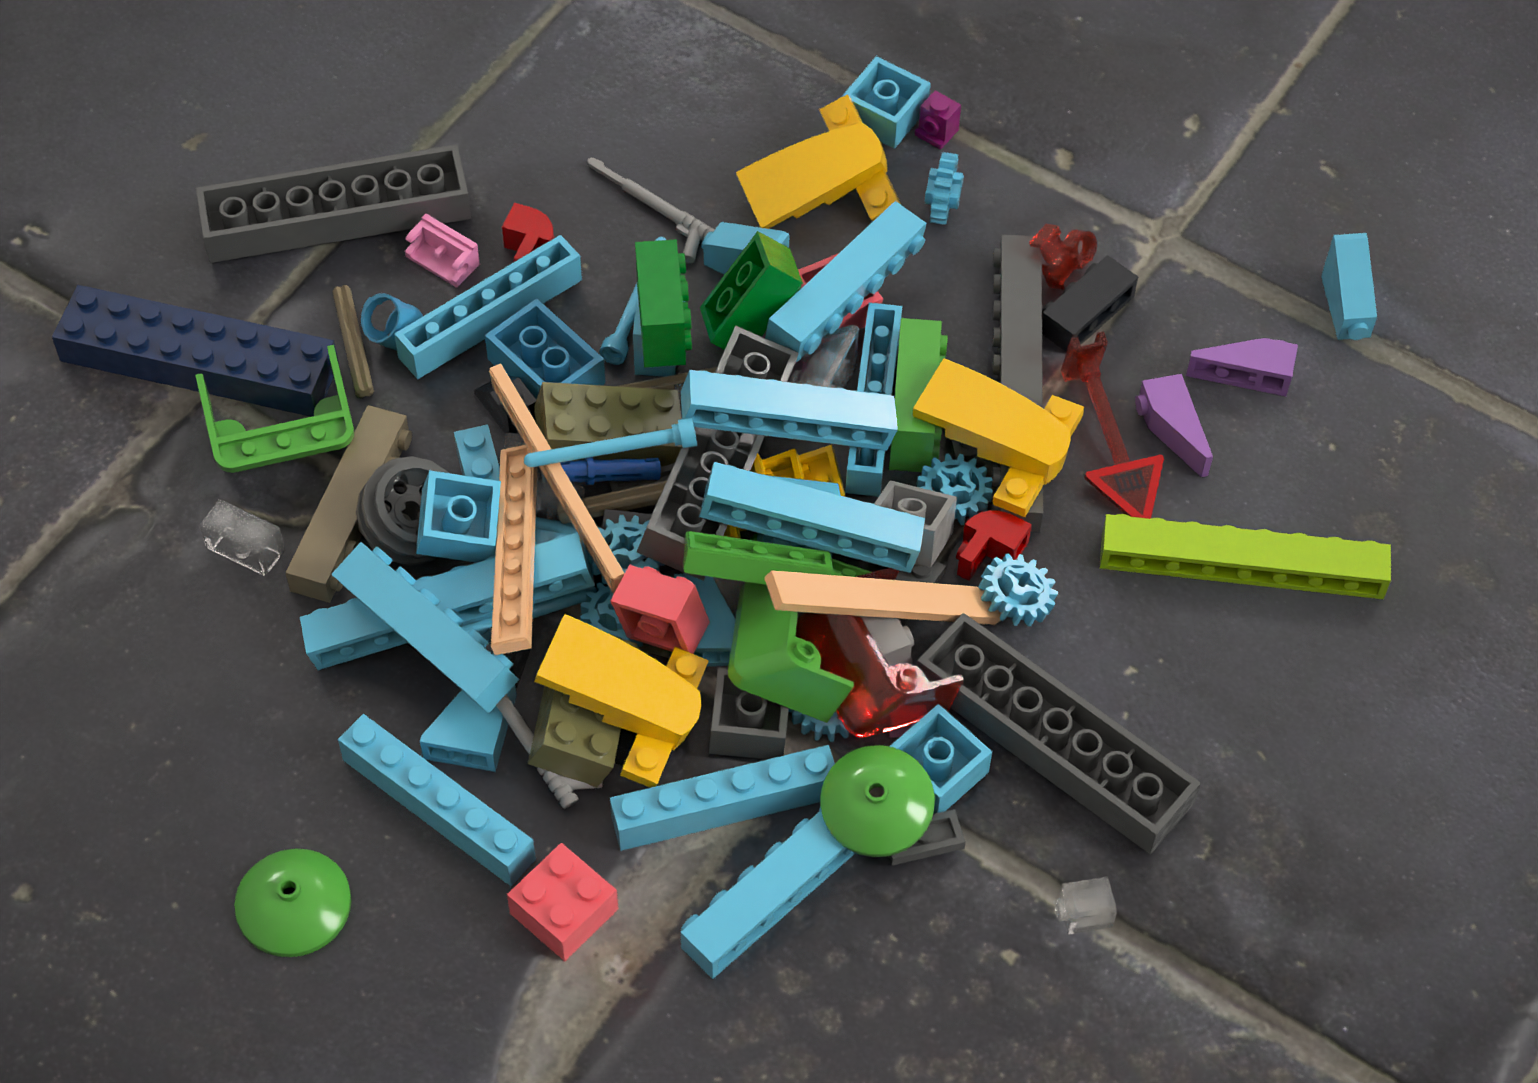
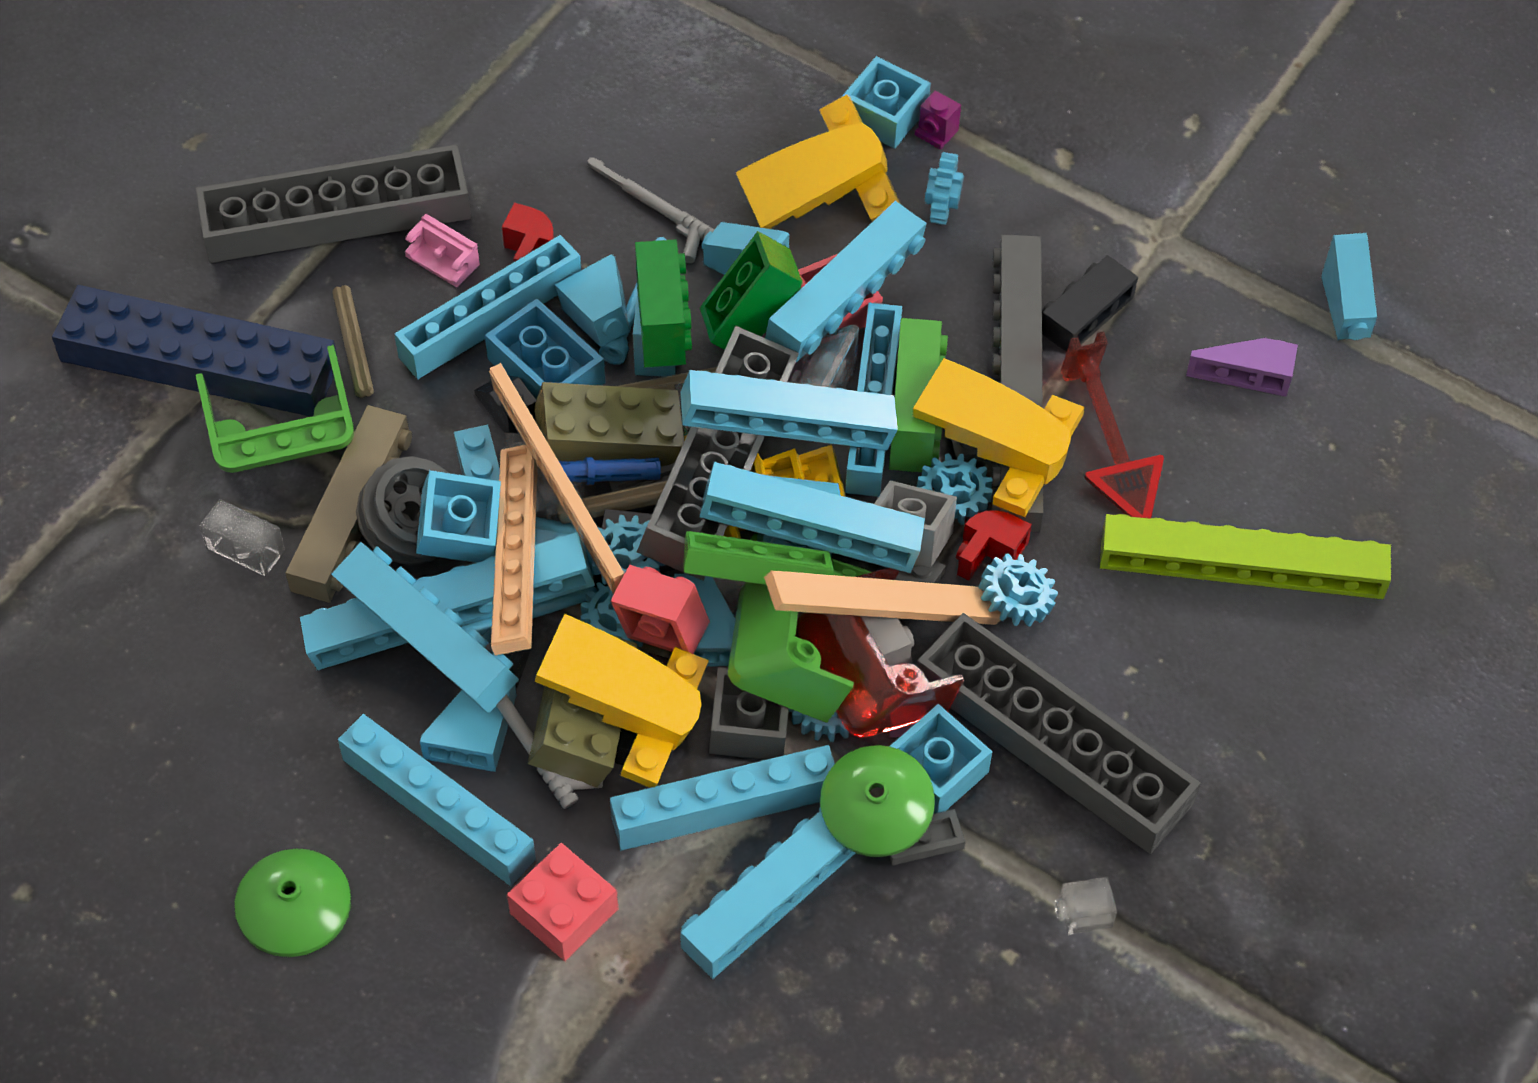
dark azure helmet [361,293,423,351] -> none
medium azure piece [524,418,697,467] -> none
clear red piece [1029,224,1097,290] -> none
medium lavender slope [1135,374,1213,477] -> none
none -> medium azure slope [555,254,630,347]

